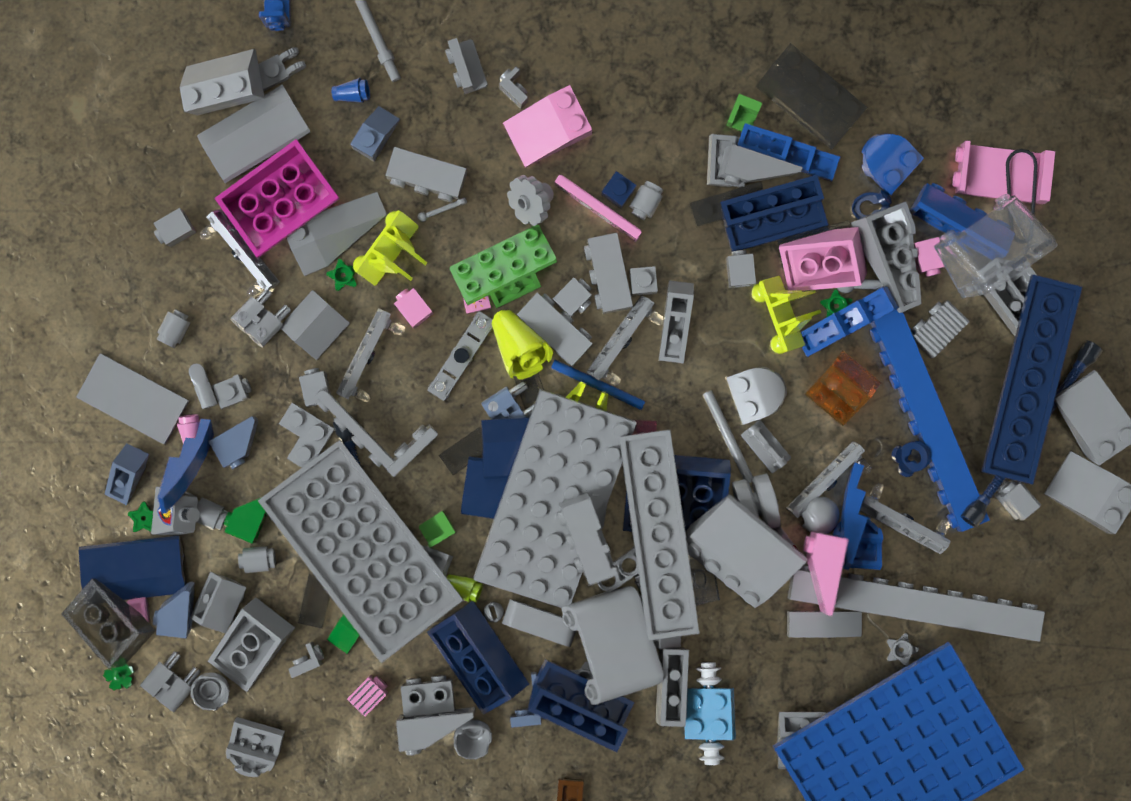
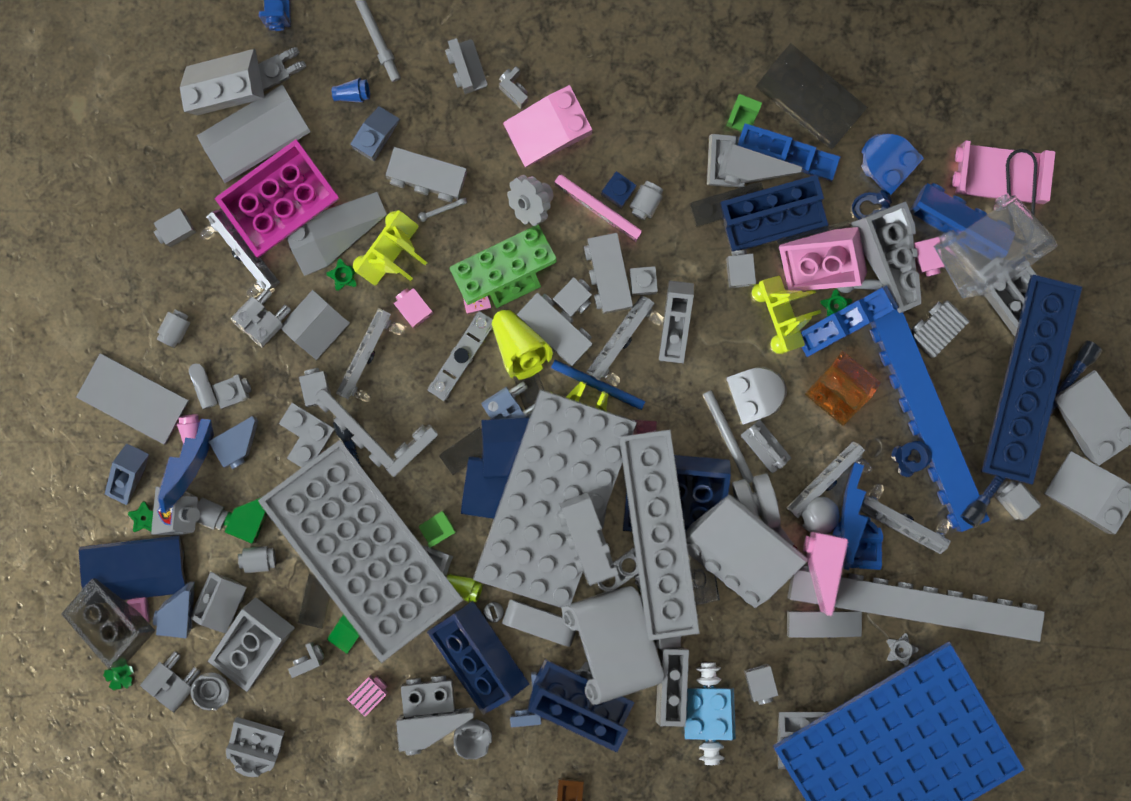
none -> light grey brick [744,664,778,705]

